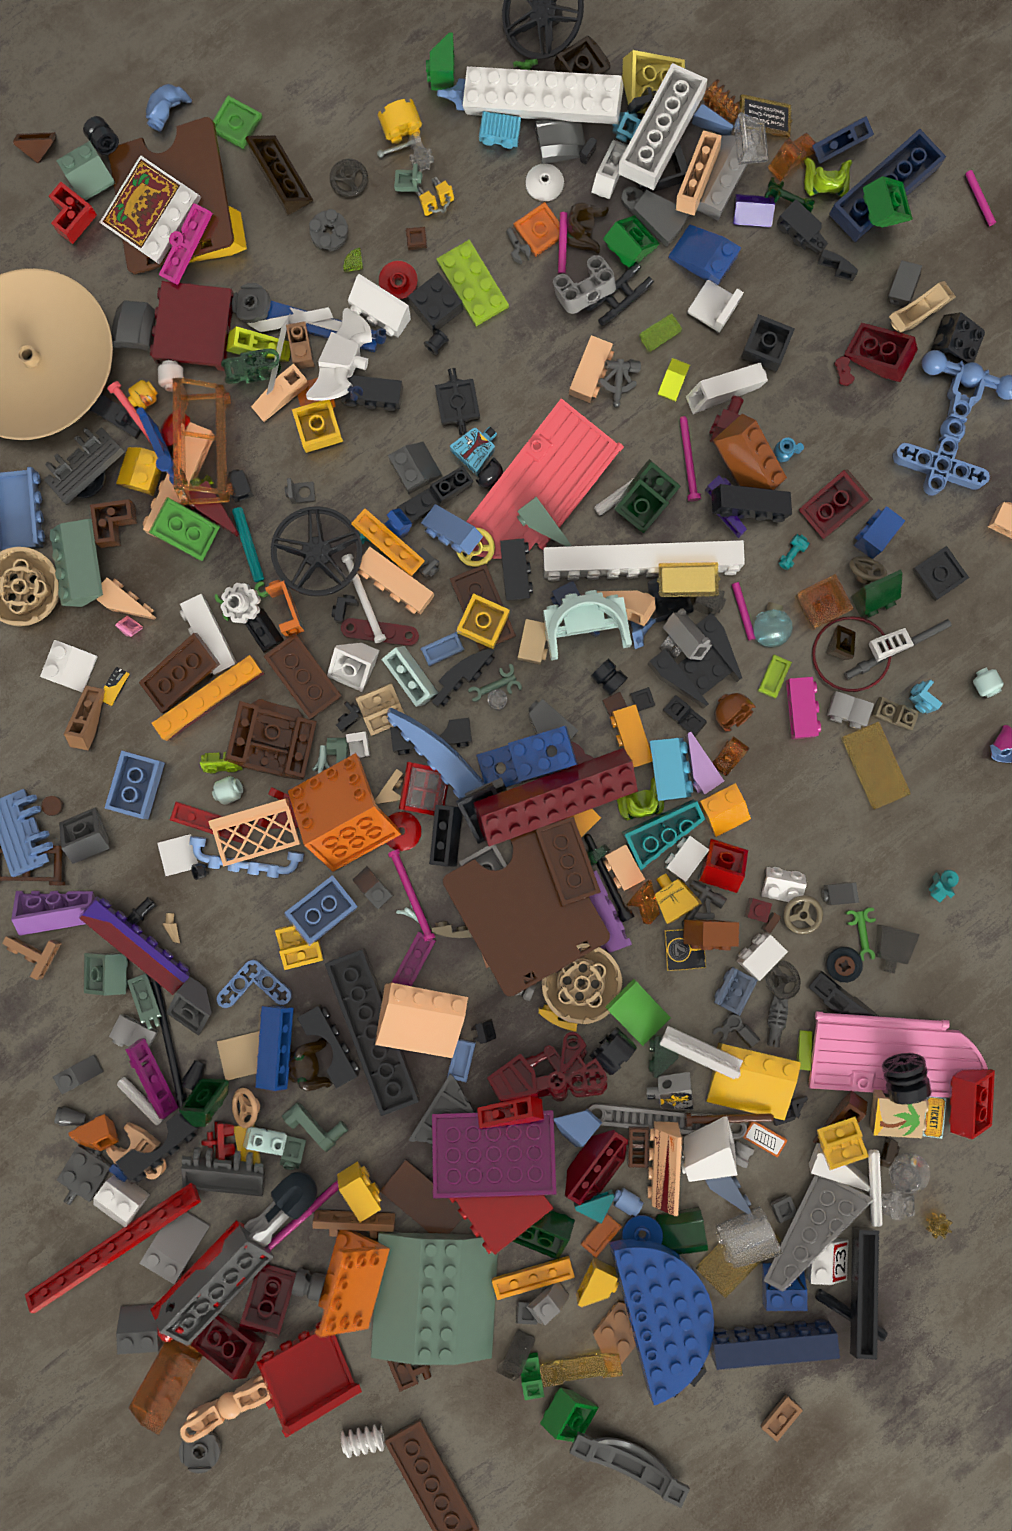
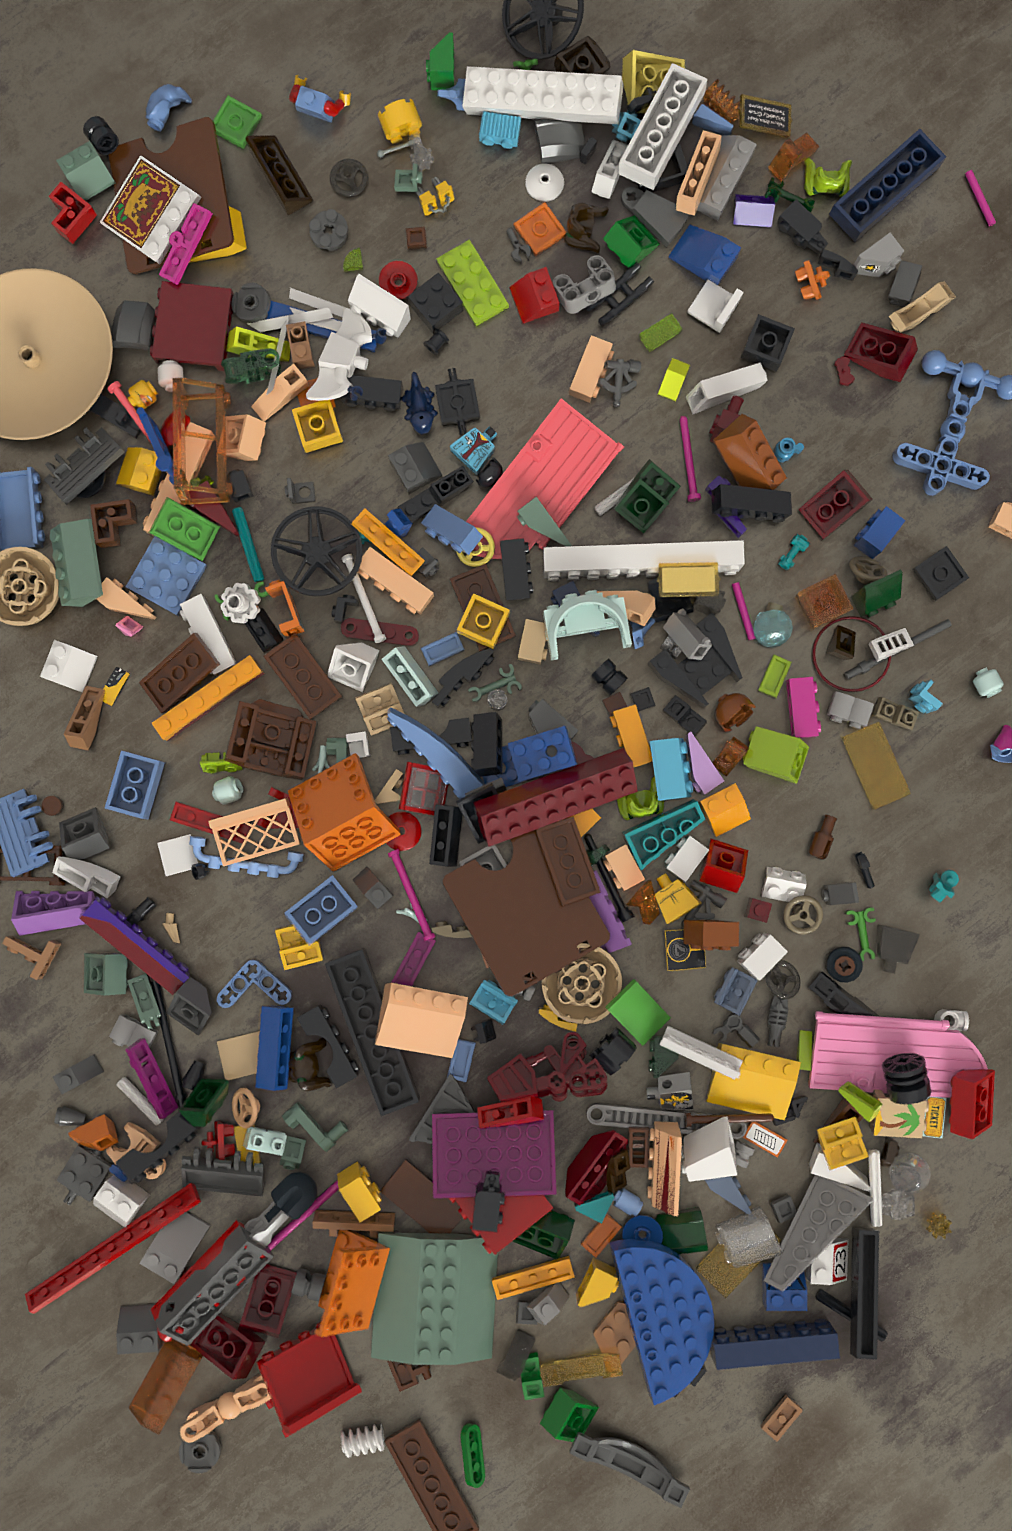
reddish brown slope [13,132,56,163] -> none
black bracket [336,701,361,733] -> none
medium blue slope [553,1109,602,1148] -> none
dark pink bar [558,212,568,274] -> none
clear slope [734,112,769,165] -> none
reddish brown tile [761,912,781,933] -> none
dark blue slope [812,116,874,164] -> none
green slope [863,176,913,227] -> none
black bracket [931,312,985,364] -> none
none -> white slope [52,856,121,898]
none -> medium blue plate [126,536,207,616]
none -> light nougat slope [217,414,266,461]
none -> torso [289,75,351,122]
none -> white sticker [289,288,362,318]
none -> dark blue animal [402,372,438,434]
none -> green plate [460,1423,485,1488]
none -> medium azure bracket [469,980,518,1025]
none -> black brick [471,712,503,777]
none -> black hinge [472,1171,505,1232]
none -> red slope [509,267,560,324]
none -> dark brown slope [607,1149,630,1193]
none -> lime slope [743,726,809,784]
none -> orange hips [795,260,830,300]
none -> reddish brown arm [809,814,837,860]
none -> lime slope [838,1081,882,1122]
none -> light grey slope [853,233,904,277]
none -> black bar [854,852,875,889]
none -> white piece [934,1009,969,1031]

